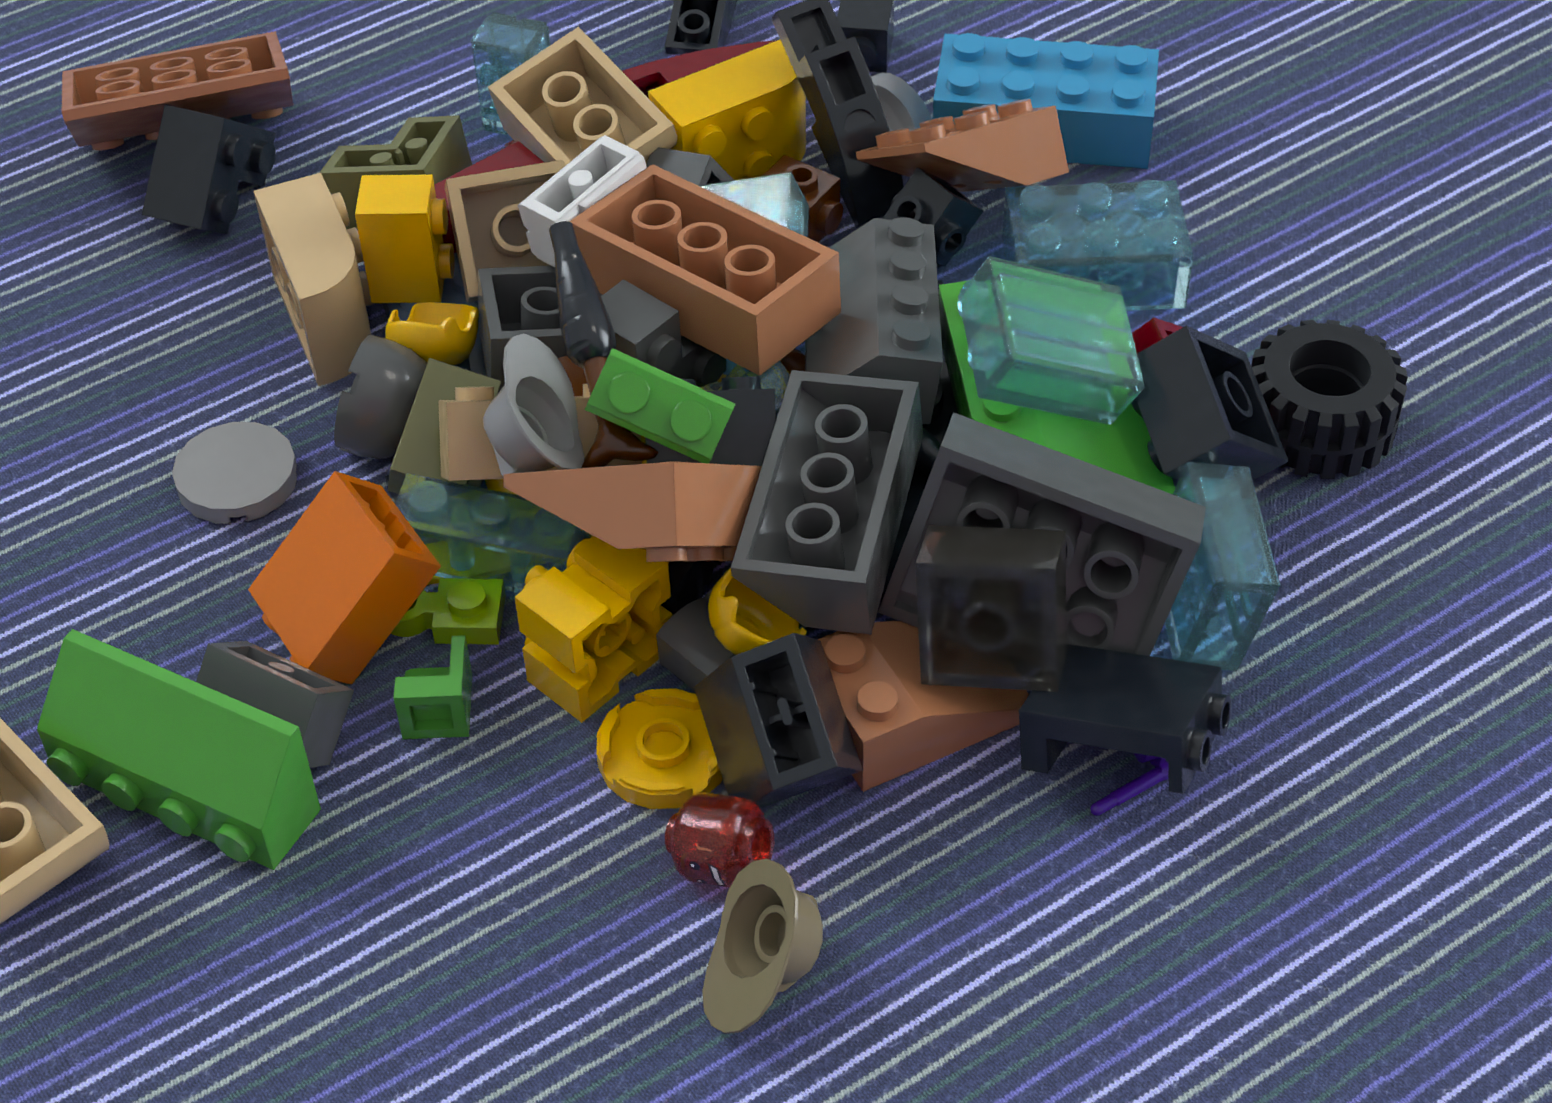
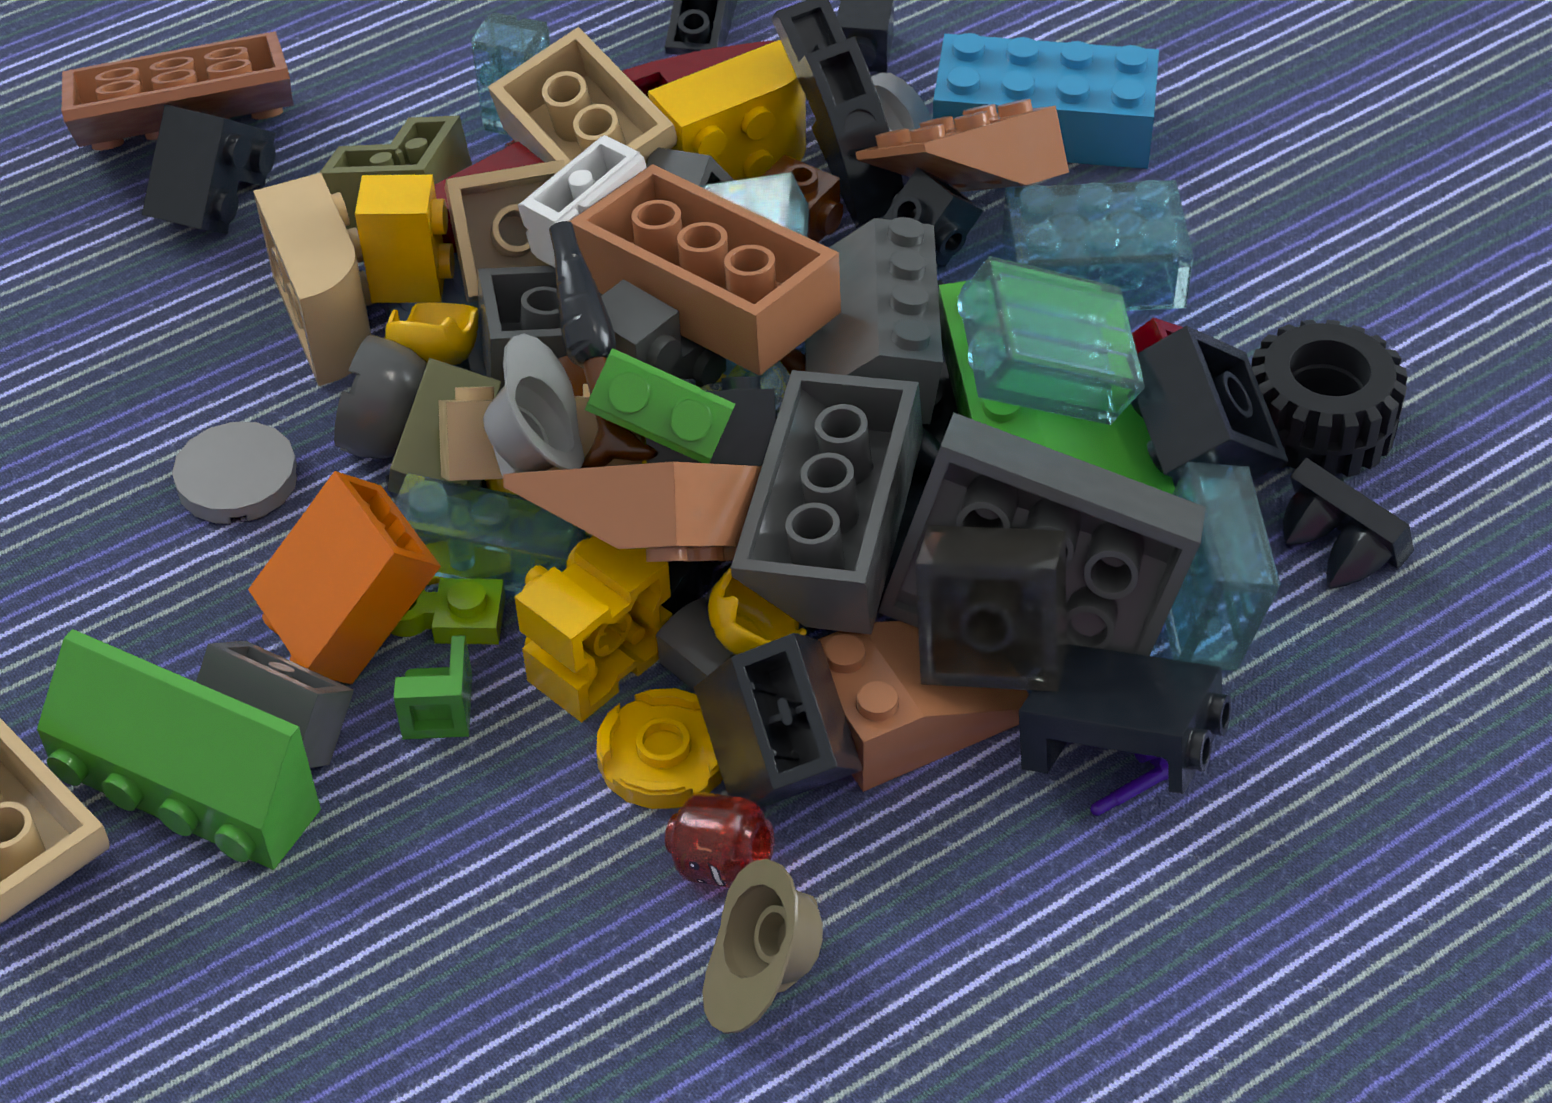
none -> black tile [1283,458,1414,589]

